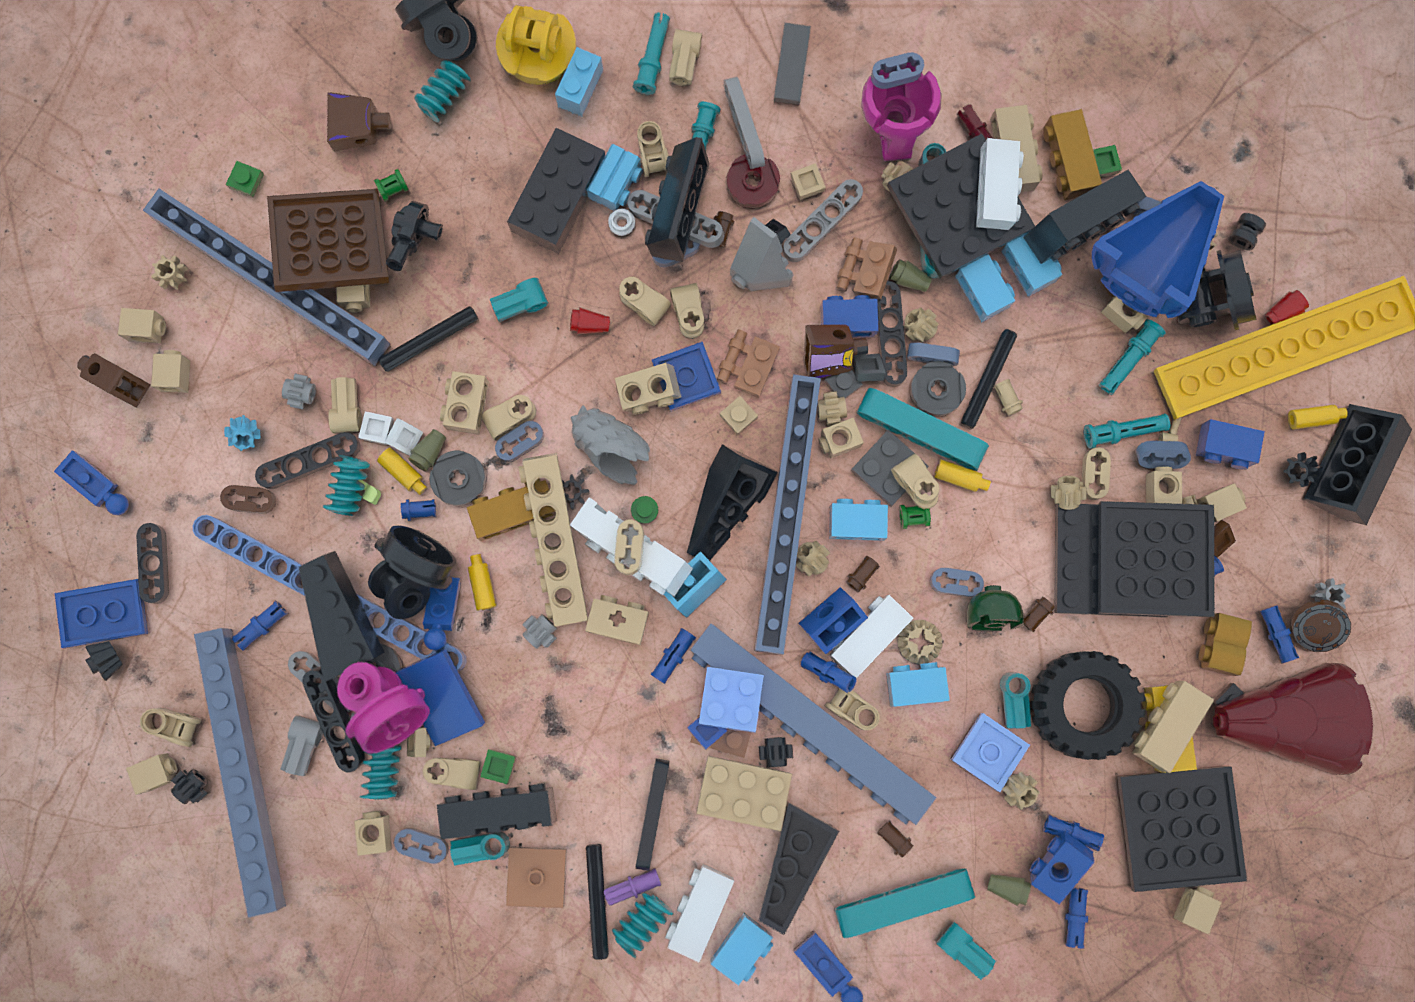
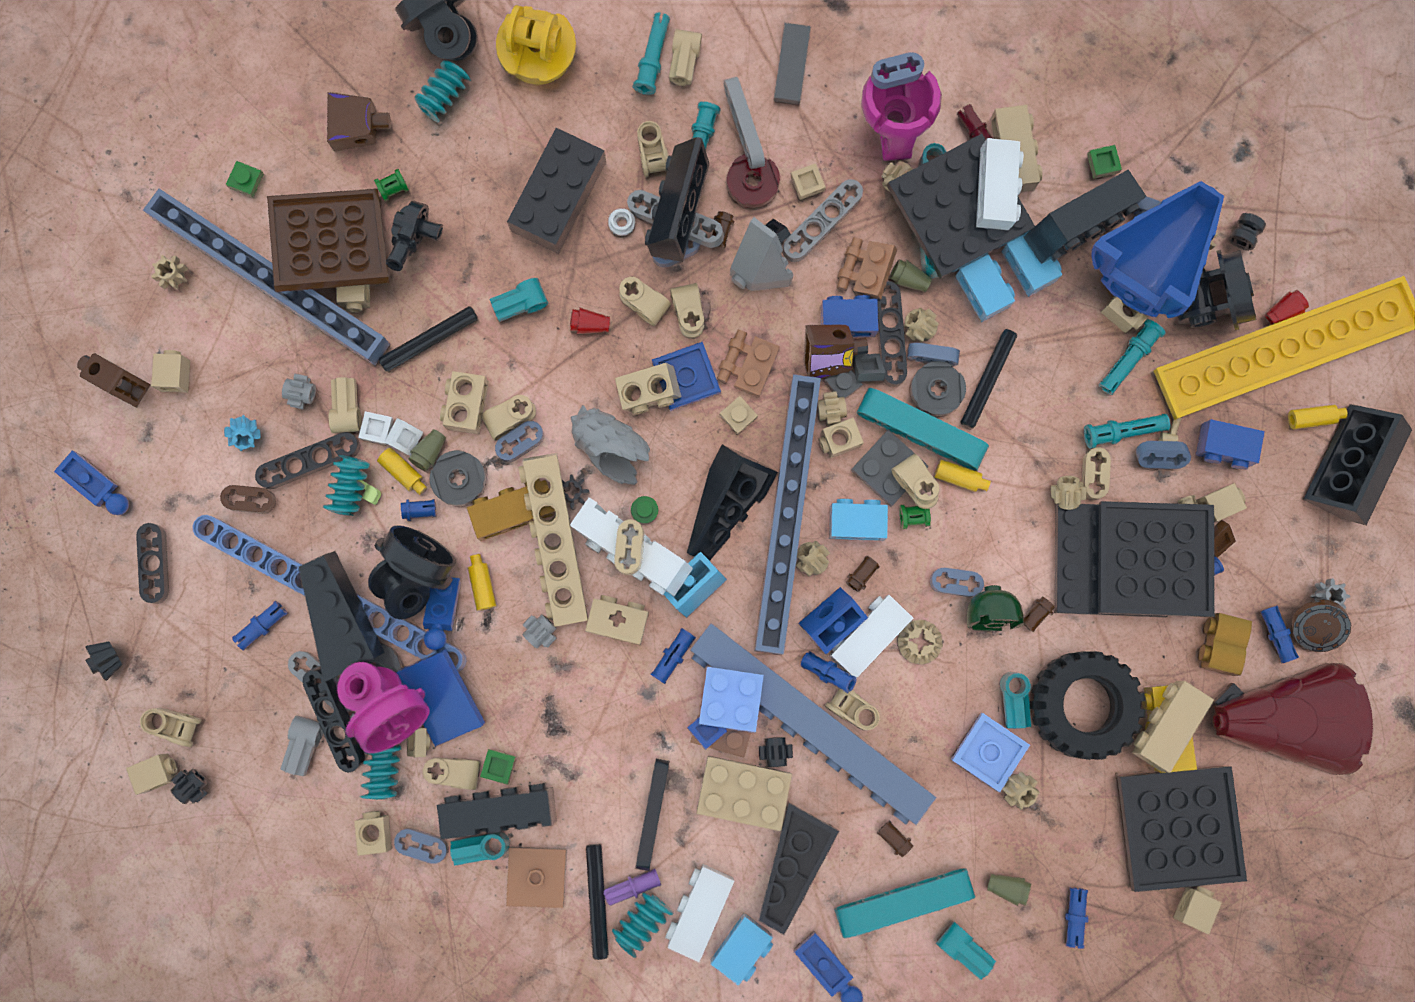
blue tile [54,579,148,649] -> none
tan brick [118,308,166,343] -> none
sand blue brick [194,628,286,918] -> none
medium azure brick [555,47,603,117] -> none
medium azure brick [587,144,643,211] -> none
medium azure brick [886,662,950,707] -> none
tan pin [994,379,1023,416] -> none
blue brick [1029,831,1094,905] -> none
pearl gold brick [1043,109,1102,200] -> none
blue pin [1043,815,1104,852] -> none
tan brick [1146,467,1182,504] -> none
black gear [1284,452,1323,487] -> none

